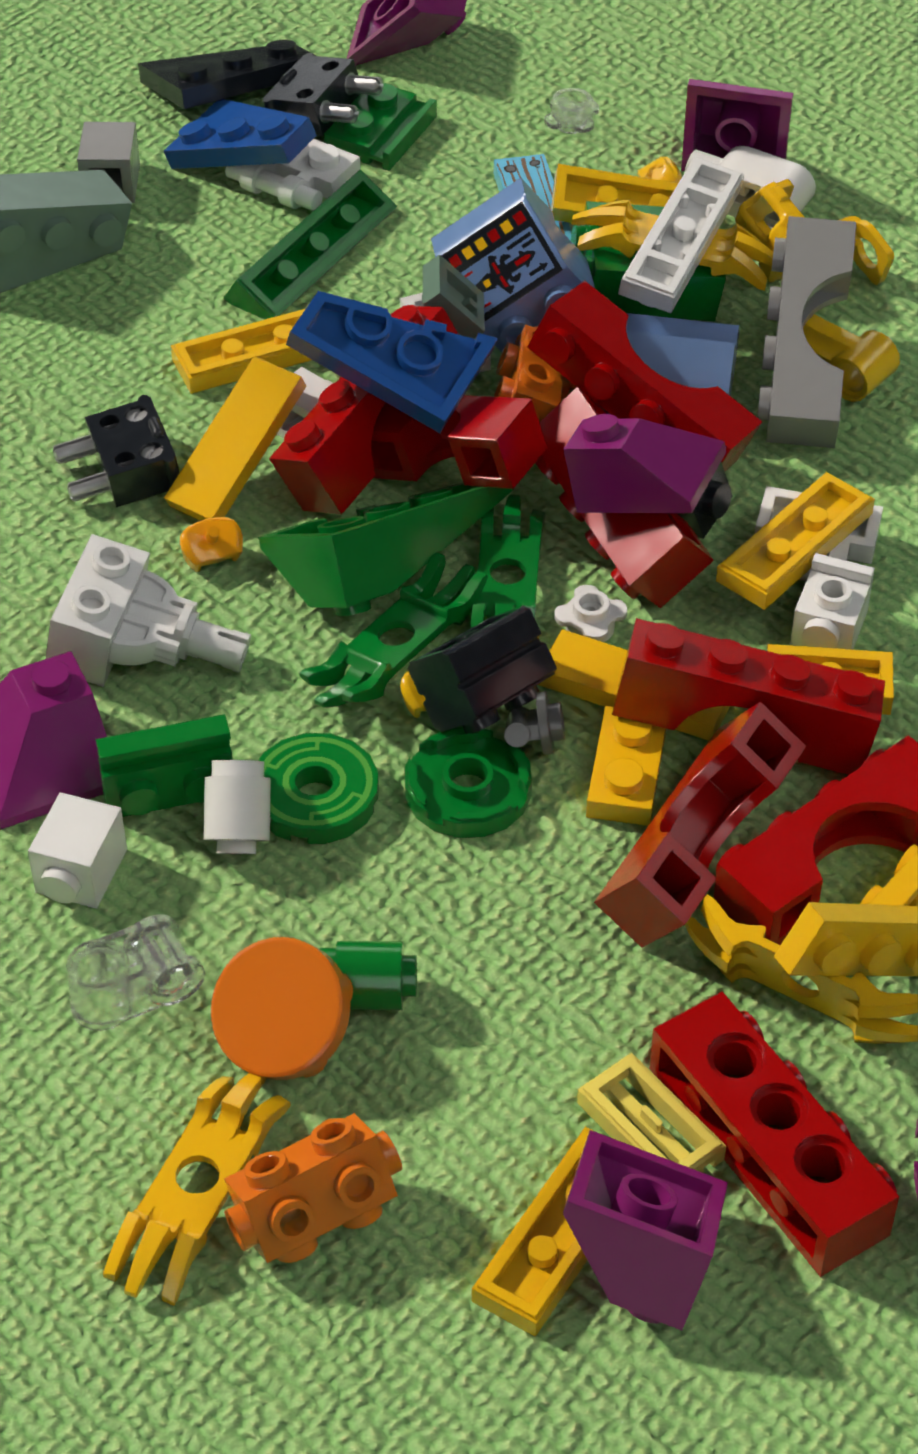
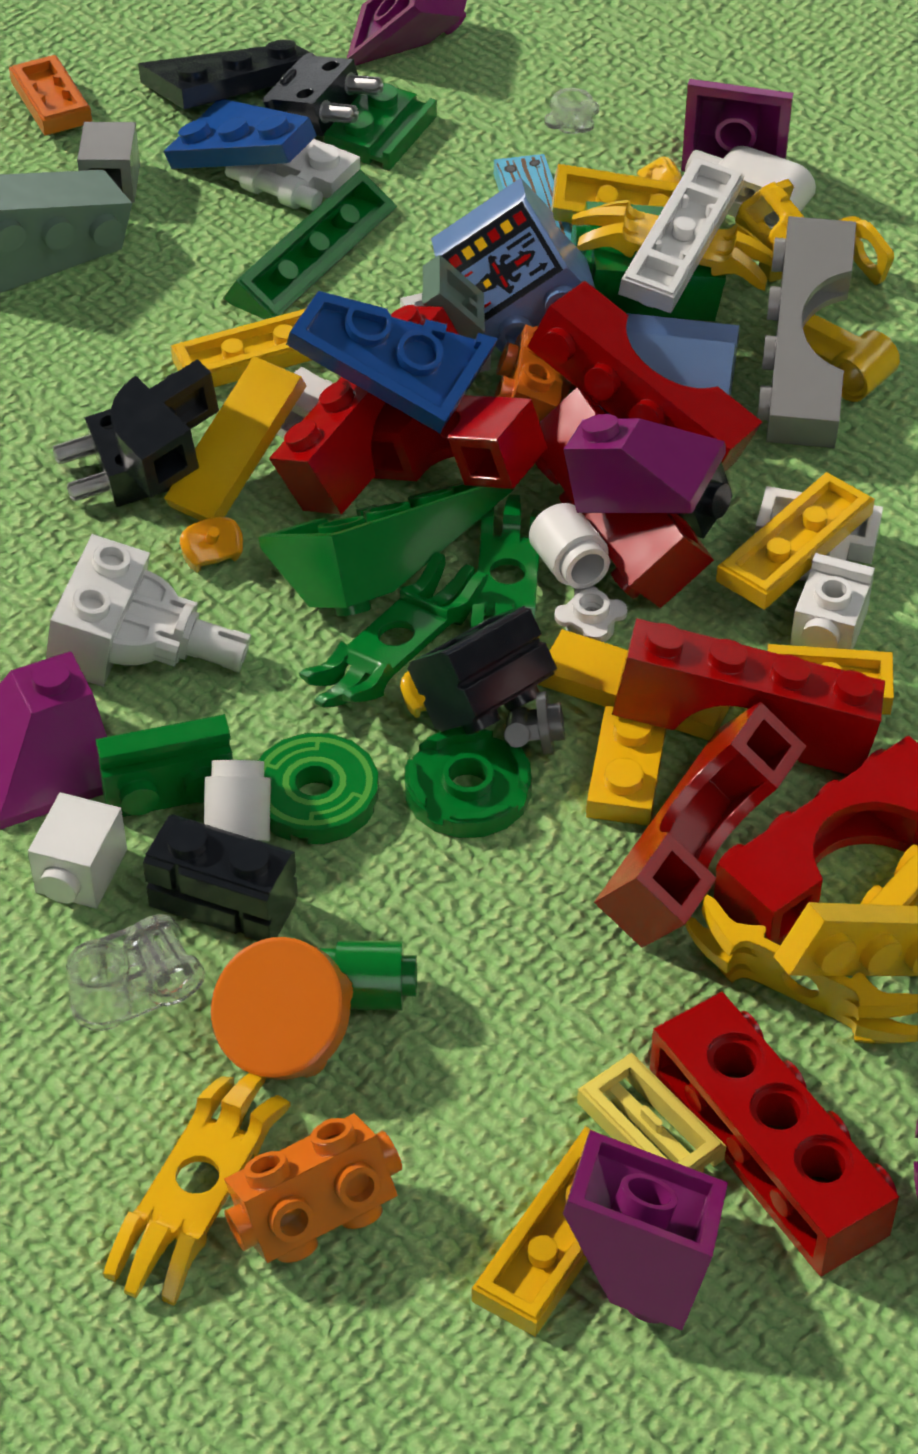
none -> orange plate [9,55,92,136]
none -> black brick [111,359,219,498]
none -> black brick [143,814,298,941]
none -> white brick [529,503,610,589]

